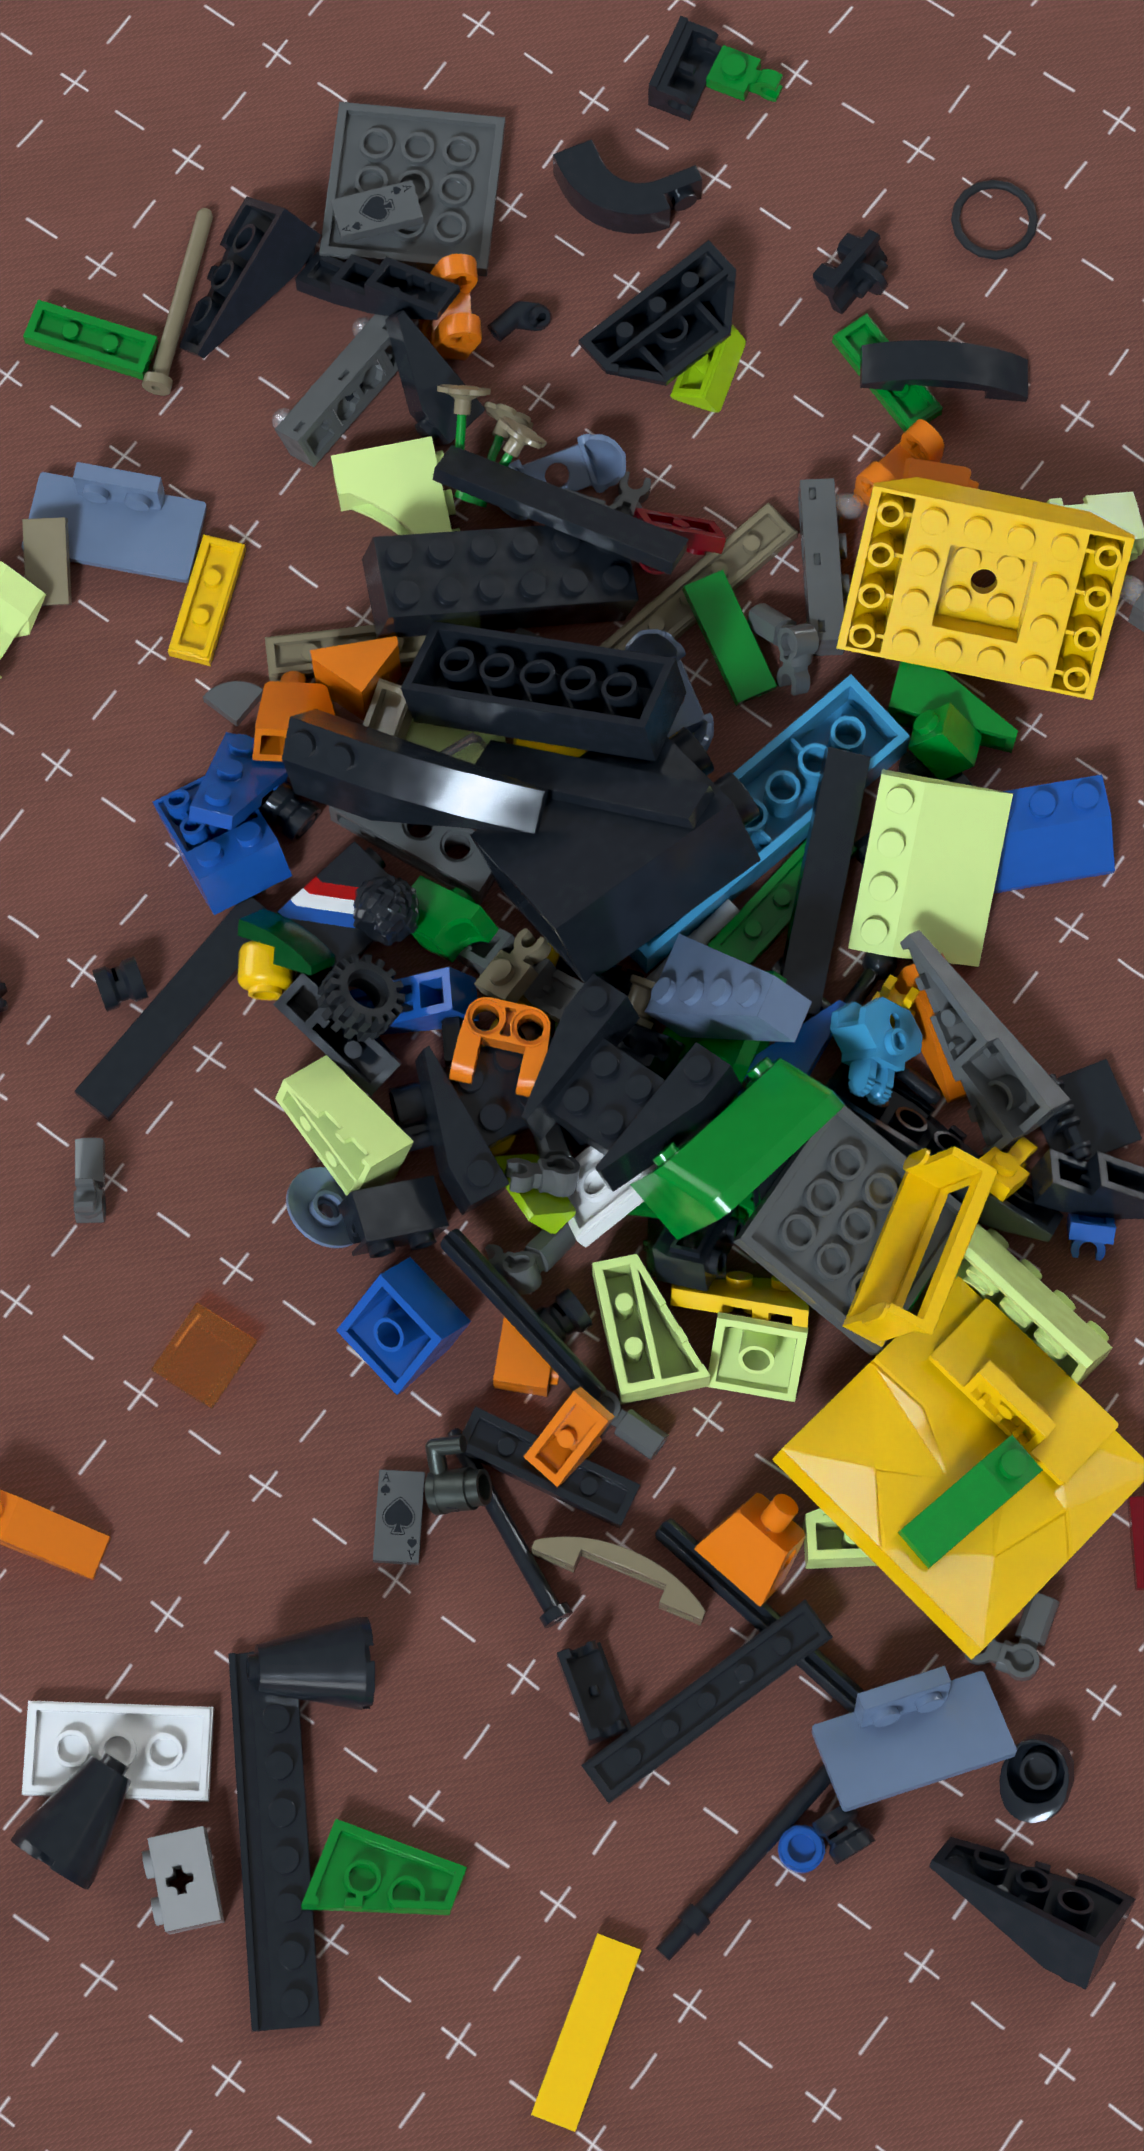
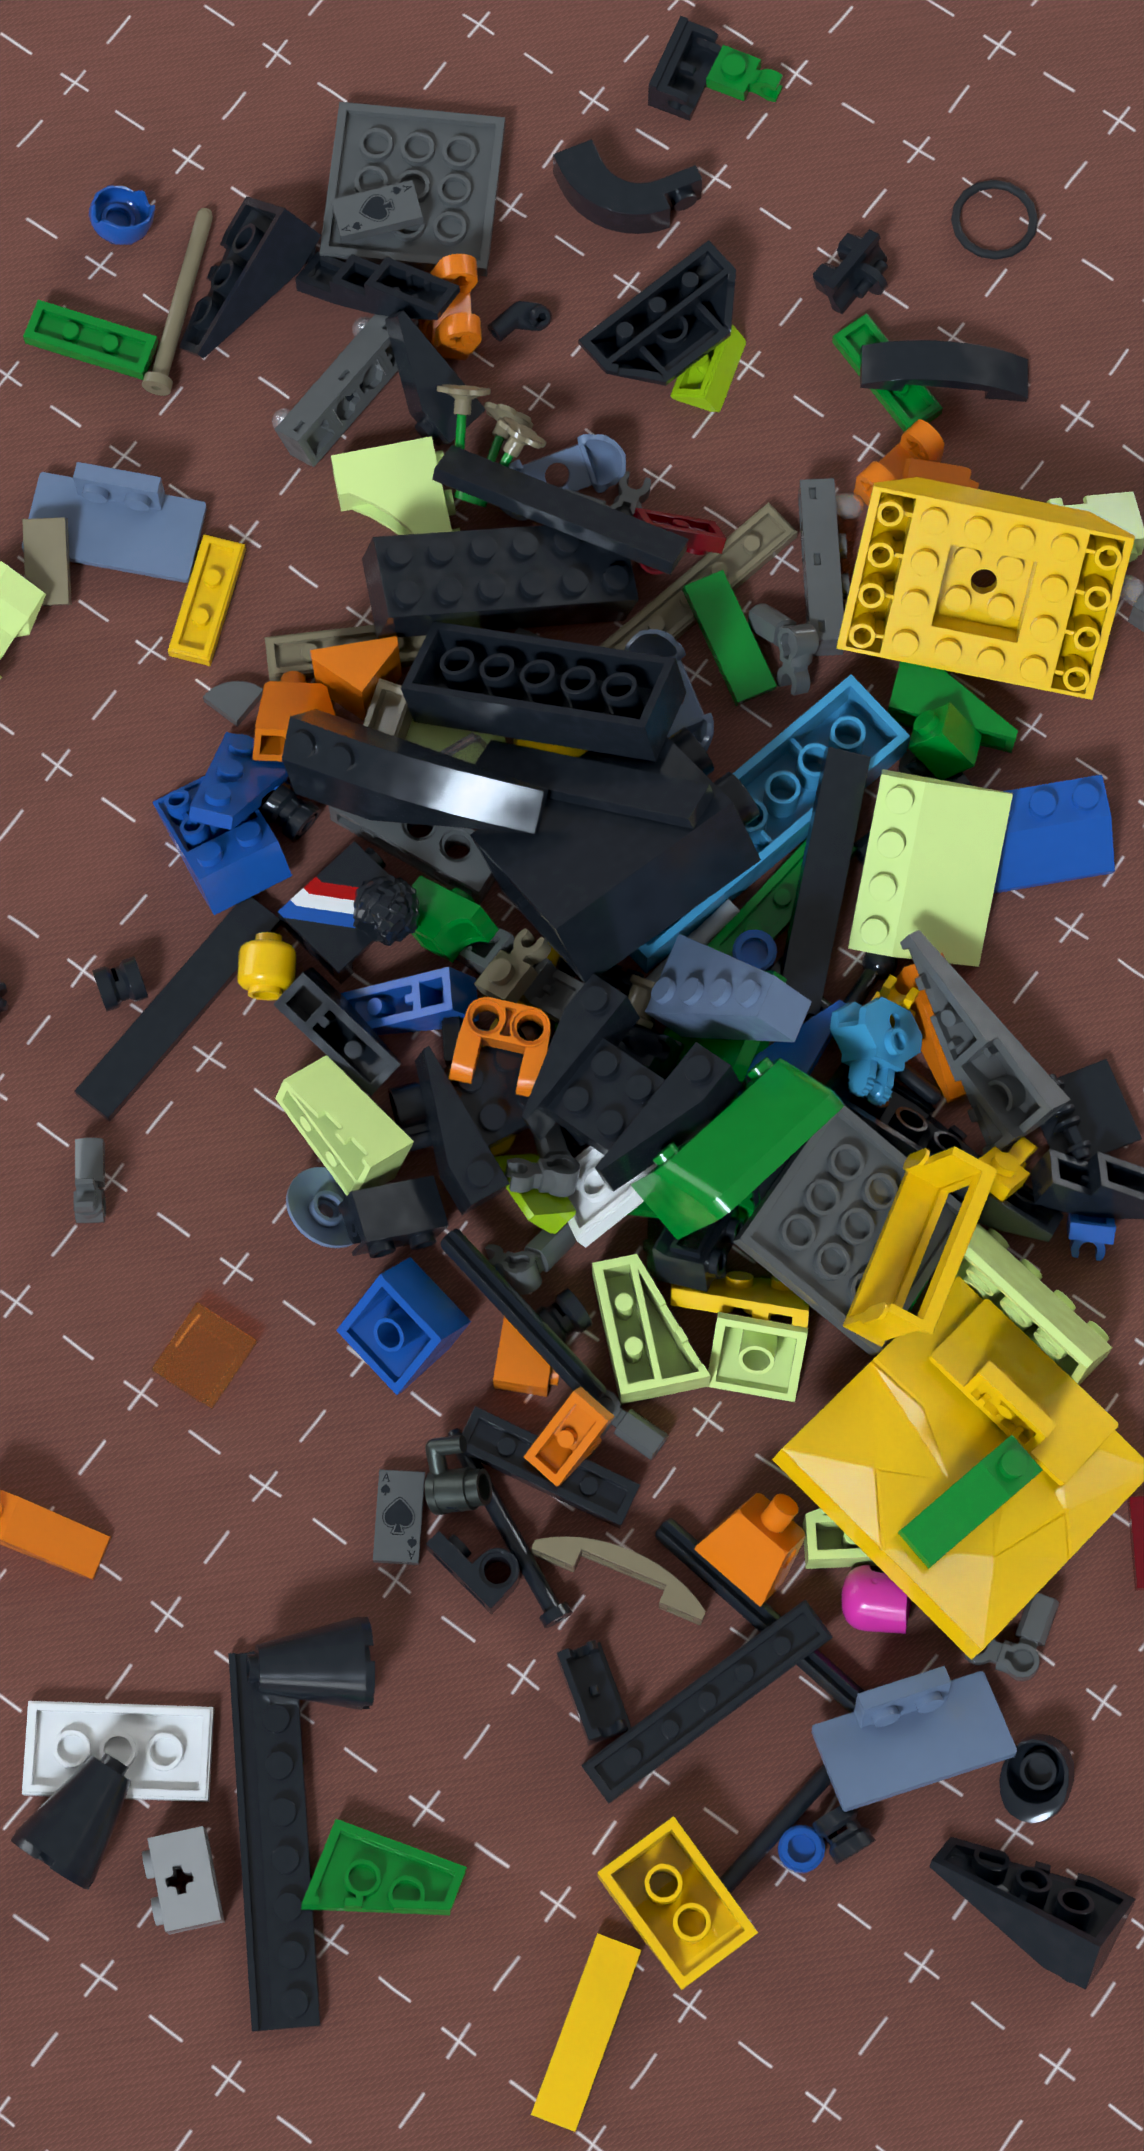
dark green slope [238,908,335,975] -> none
black tyre [317,954,405,1041] -> none
none -> blue hair [89,185,155,245]
none -> black plate [426,1531,520,1615]
none -> yellow slope [597,1816,758,1990]
none -> blue tile [732,930,777,971]
none -> dark pink helmet [842,1565,912,1634]

